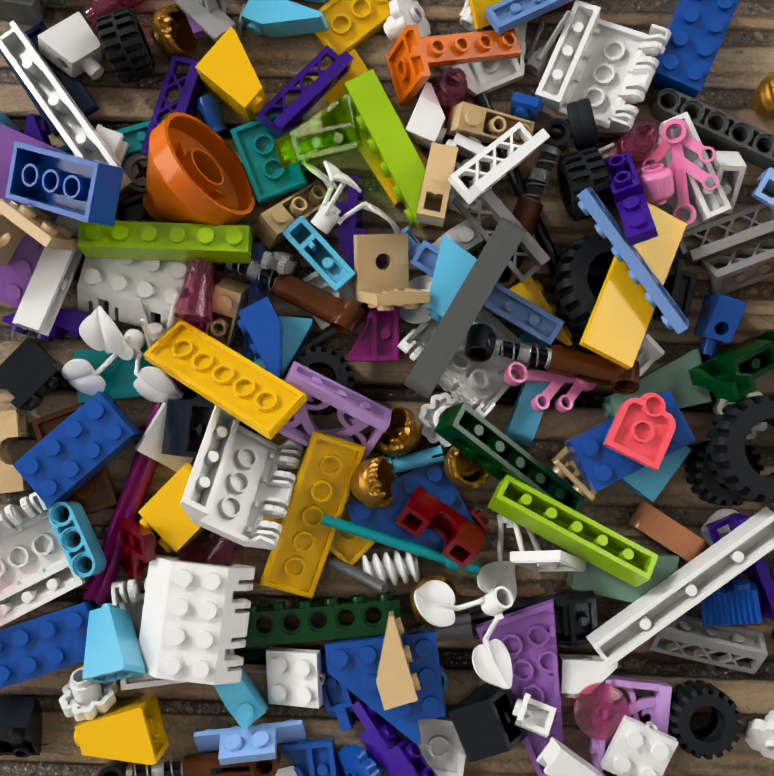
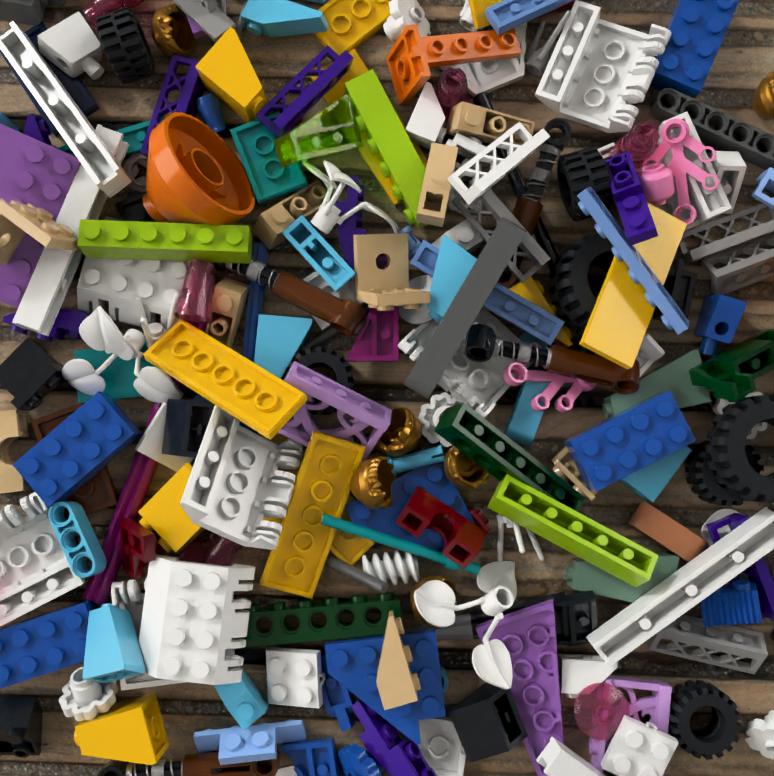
blue brick [5,141,124,226] -> none
blue slope [237,297,283,379] -> none
light grey hinge [260,250,300,275] -> none
white tile [510,550,586,572] -> none
blue bracket [511,92,544,126] -> none
white bracket [512,693,557,738] -> none
black tyre [566,98,599,151] -> none
coral plate [603,393,676,471] -> none

